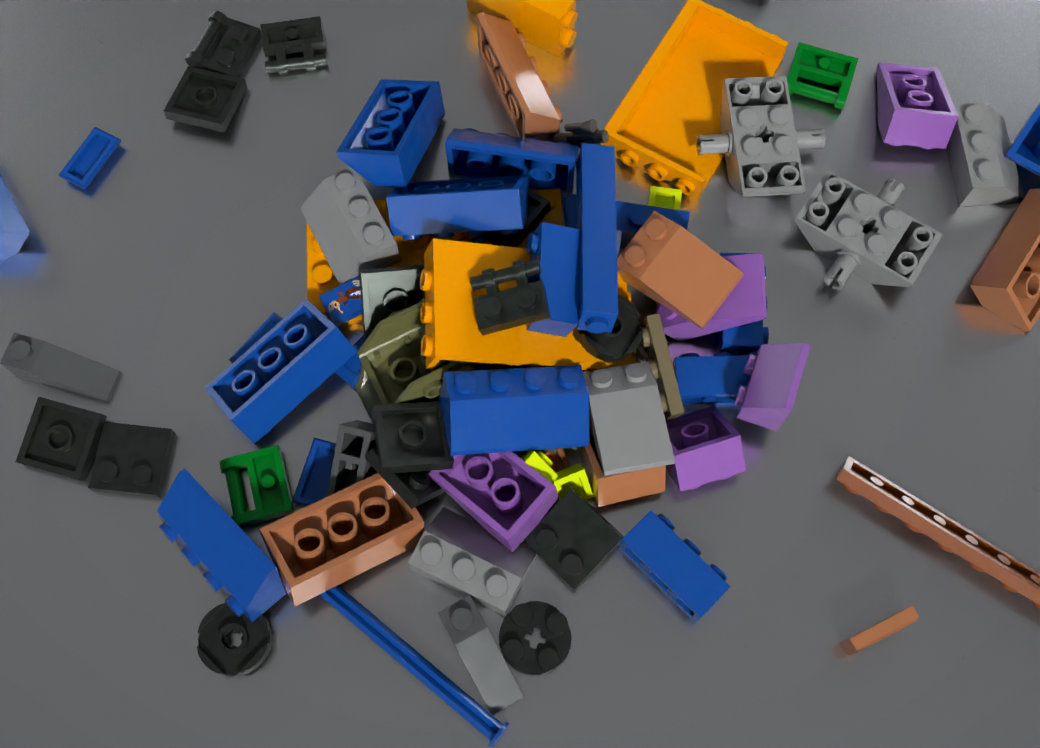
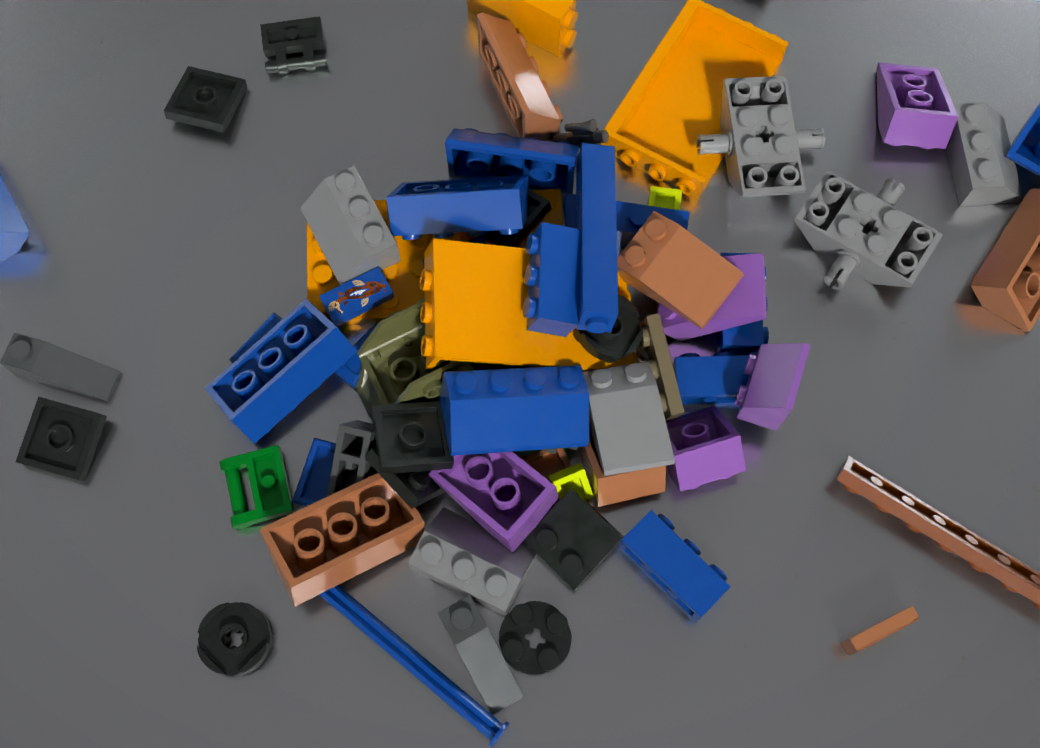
blue tile [59,127,121,190] -> none
pearl dark grey plate [88,422,175,498] -> none
blue slope [157,468,286,622] -> none
pearl dark grey plate [185,10,262,78] -> none
blue slope [336,79,445,189] -> none
pearl dark grey plate [359,265,425,338] -> none
pearl dark grey plate [470,259,551,335] -> none
neon yellow plate [517,450,558,483] -> none
green plate [787,42,858,110] -> none

